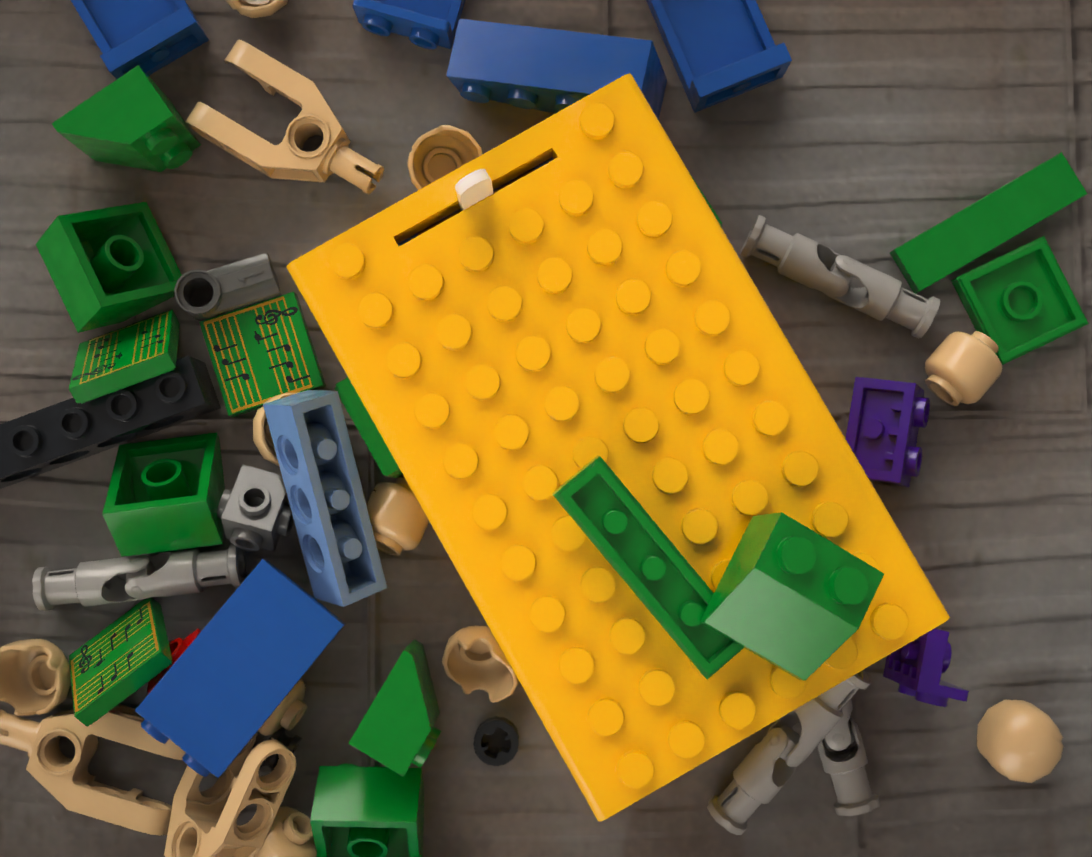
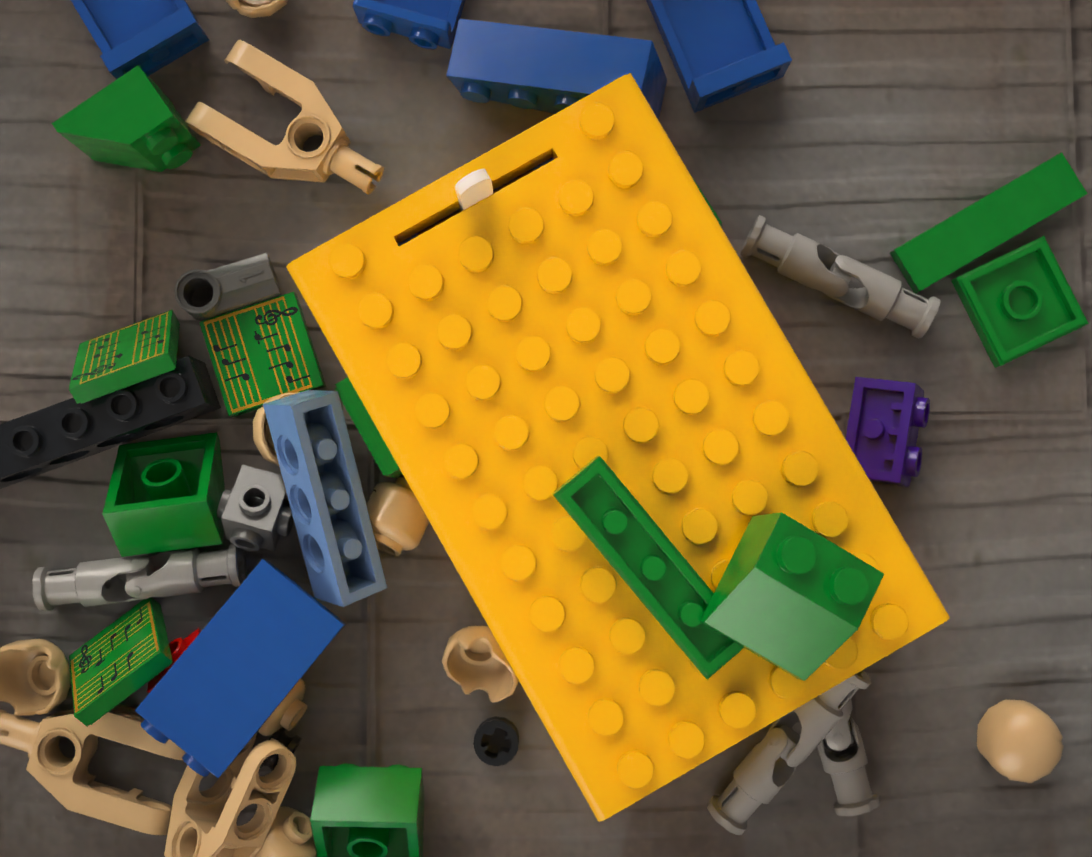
green slope [36,202,182,333] -> none
green slope [348,639,441,777] -> none
tan hair [407,125,482,190] -> none
dark purple bracket [883,628,969,707] -> none
tan head [925,331,1002,406] -> none

